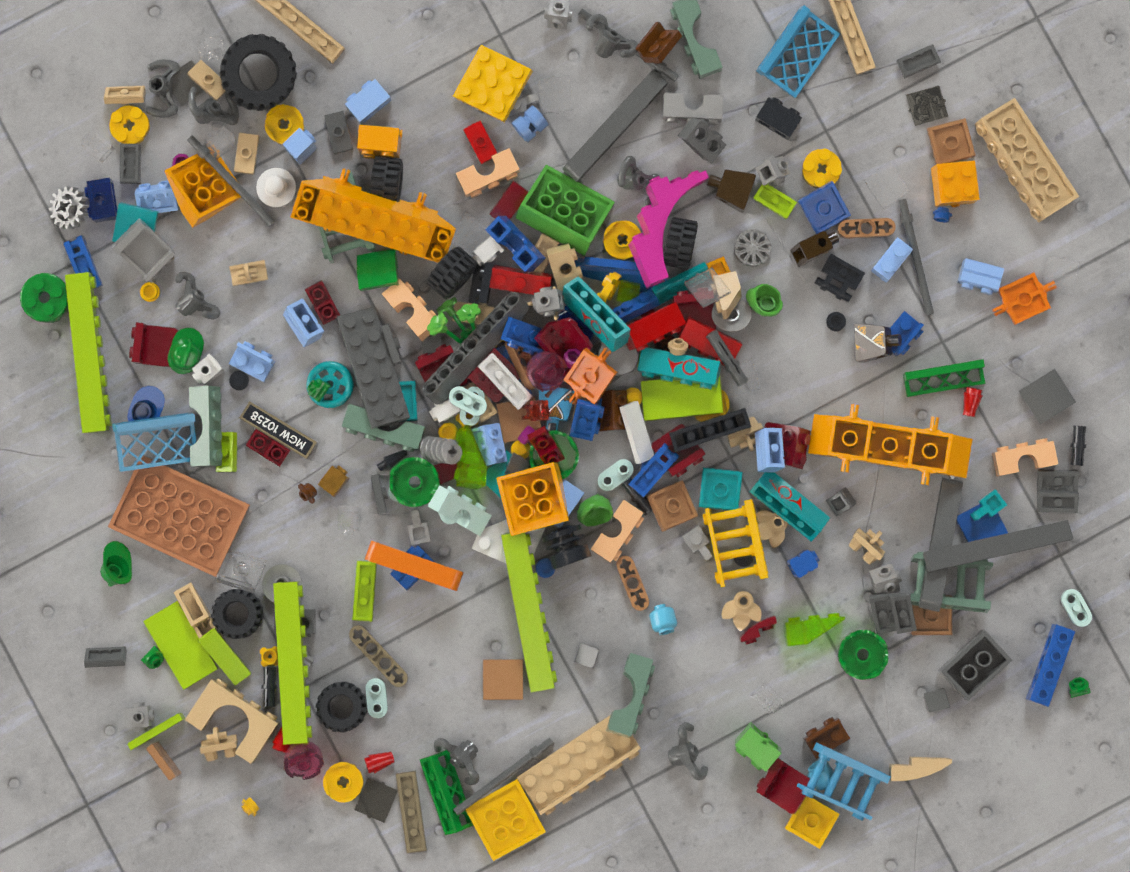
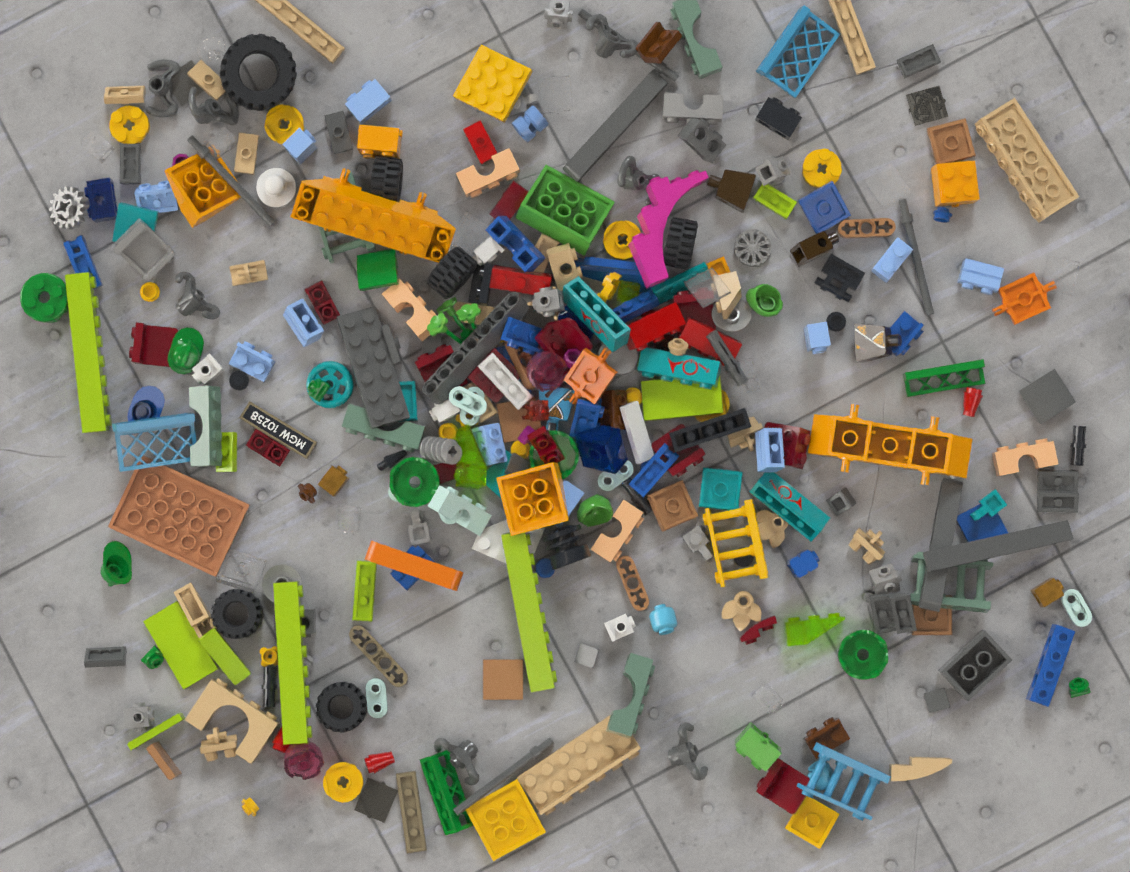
dark grey plate [371,474,388,515] -> none
none -> clear blue slope [575,425,628,474]
none -> white brick [604,613,636,642]
none -> light blue brick [804,322,831,354]
none -> pearl gold brick [1030,578,1064,607]

